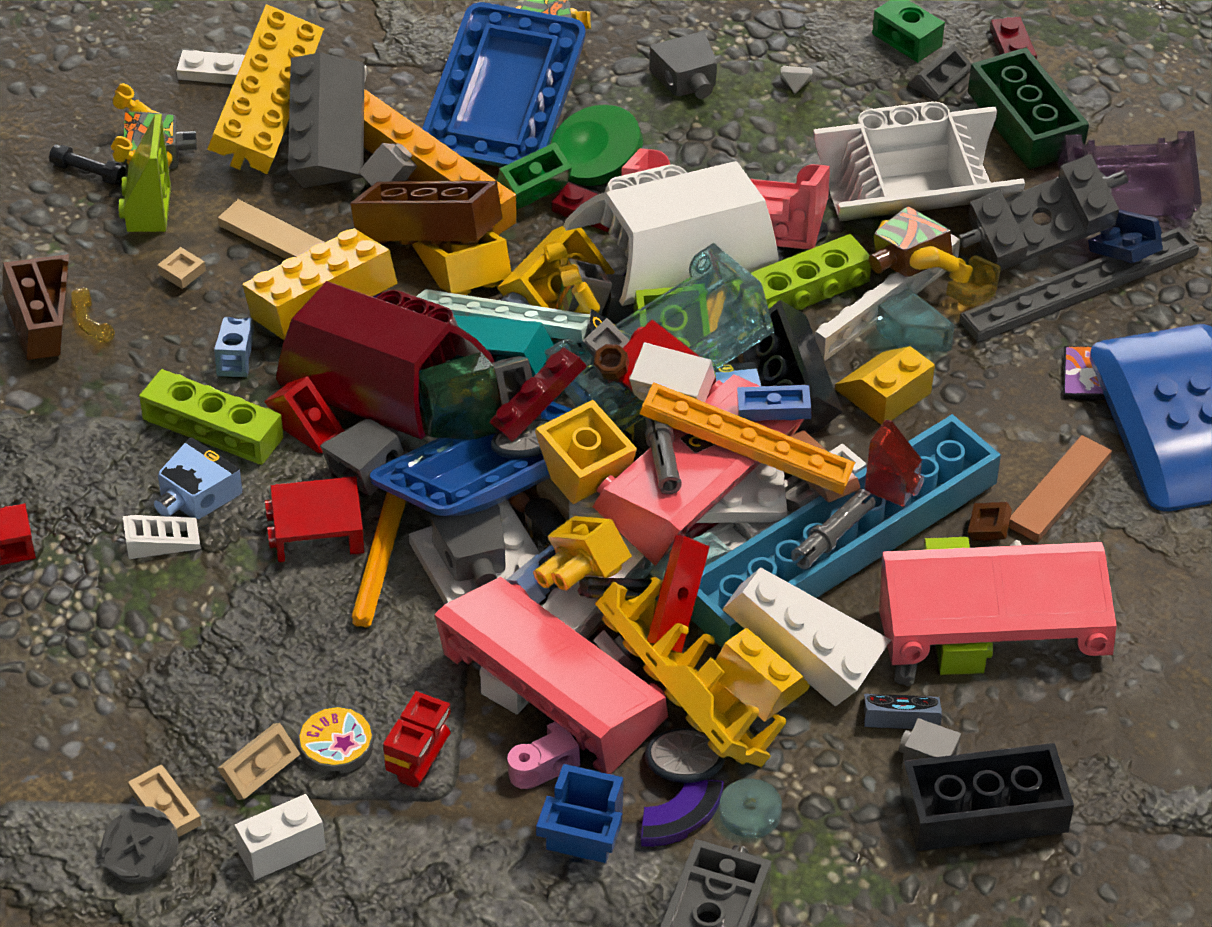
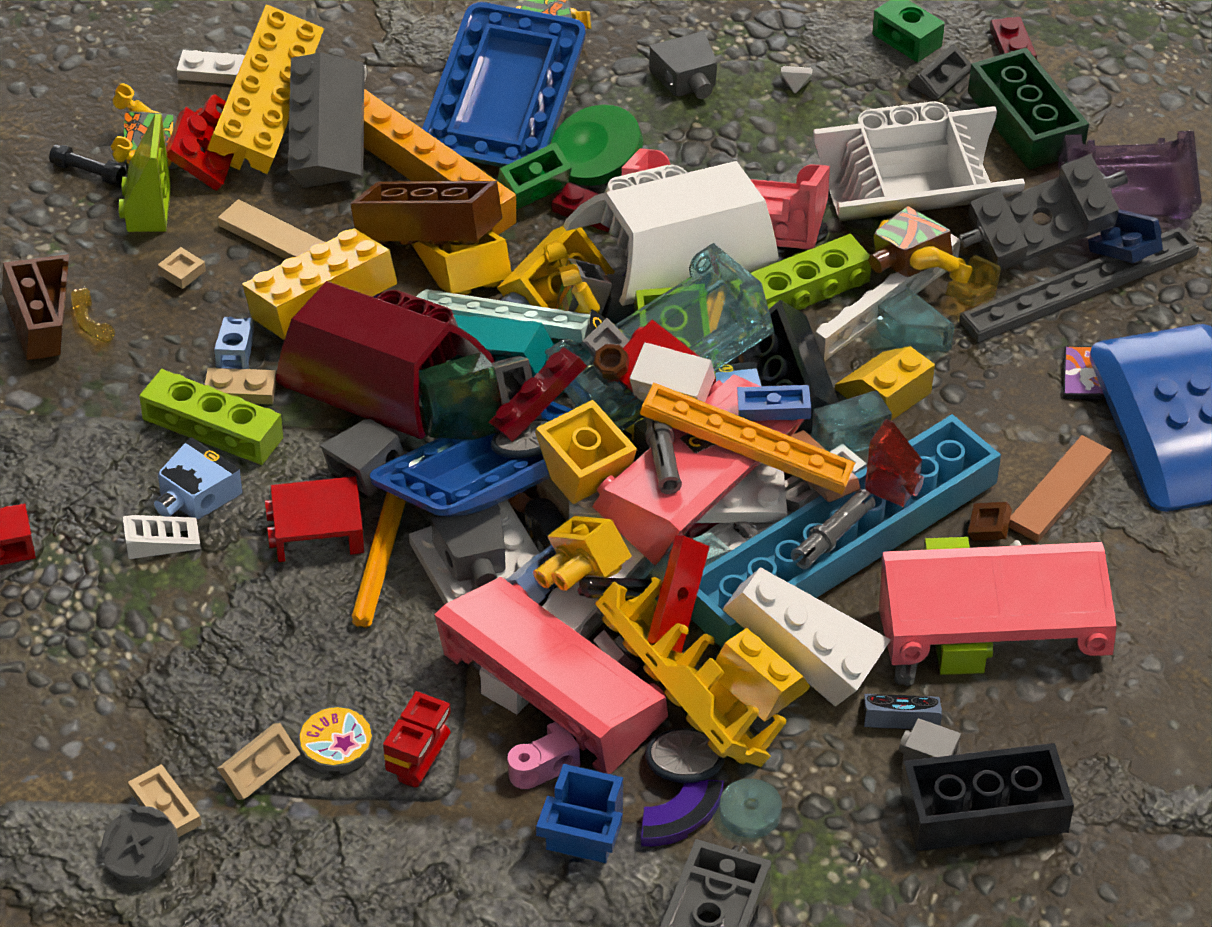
white brick [235,794,326,880] -> none
red slope [264,376,344,453] -> none
light grey brick [358,143,417,186] -> none
none -> red plate [166,94,234,191]
none -> tan plate [205,368,277,405]
none -> clear light blue brick [811,390,892,453]

